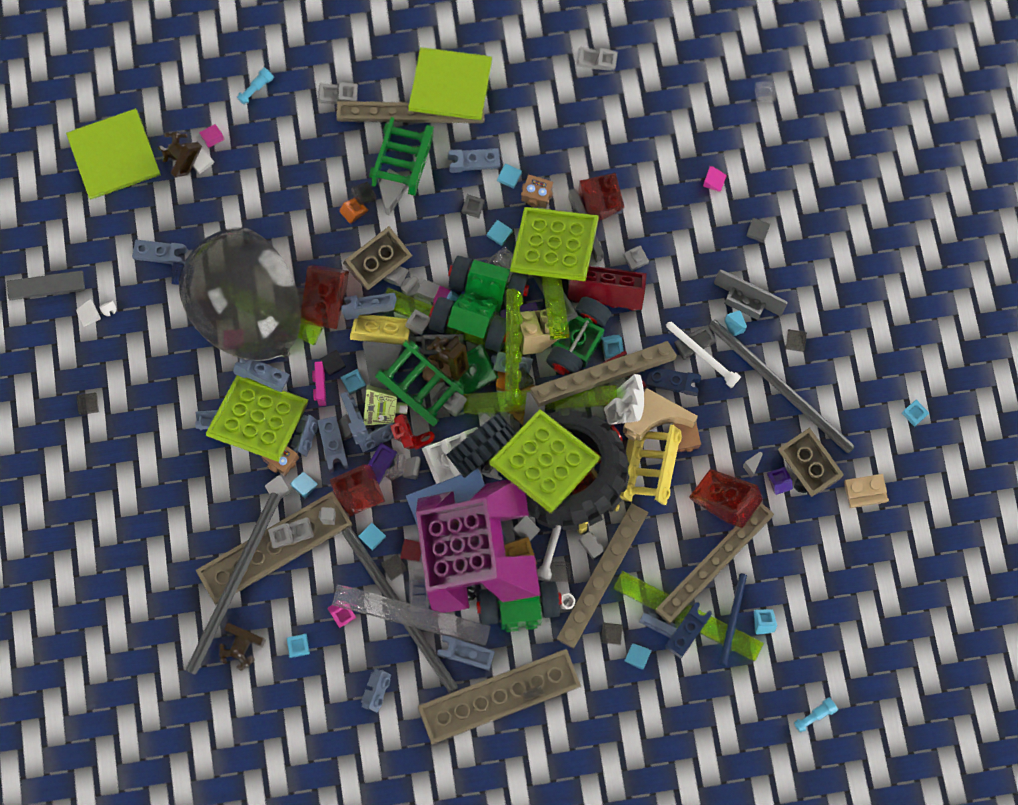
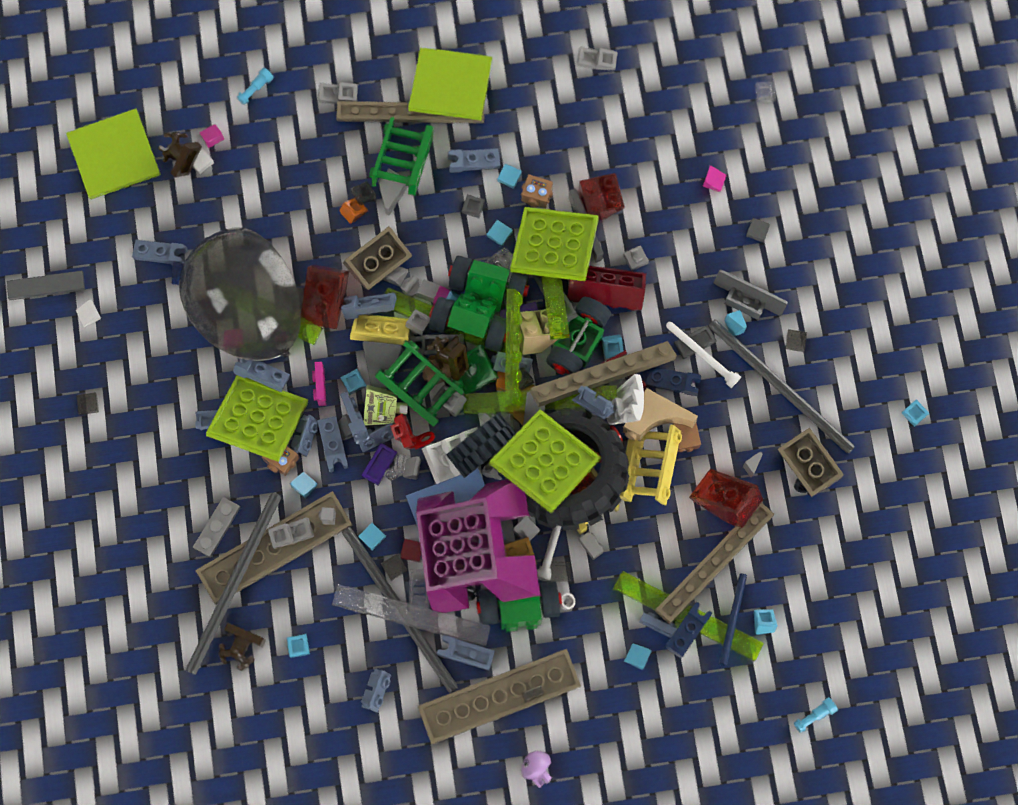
white hinge [99,300,116,316] -> none
light grey slope [265,474,291,499] -> none
black tile [320,350,346,376] -> none
dark pink slope [328,598,356,628] -> none
clear red slope [330,464,385,516] -> none
dark tan plate [556,503,649,649] -> none
clear smoke tile [601,622,623,645] -> none
dark purple slope [767,467,793,495] -> none
tan plate [844,474,889,508] -> none
none -> light grey plate [193,497,241,558]
none -> lavender piece [521,751,551,788]
none -> sand blue hinge [573,386,615,420]

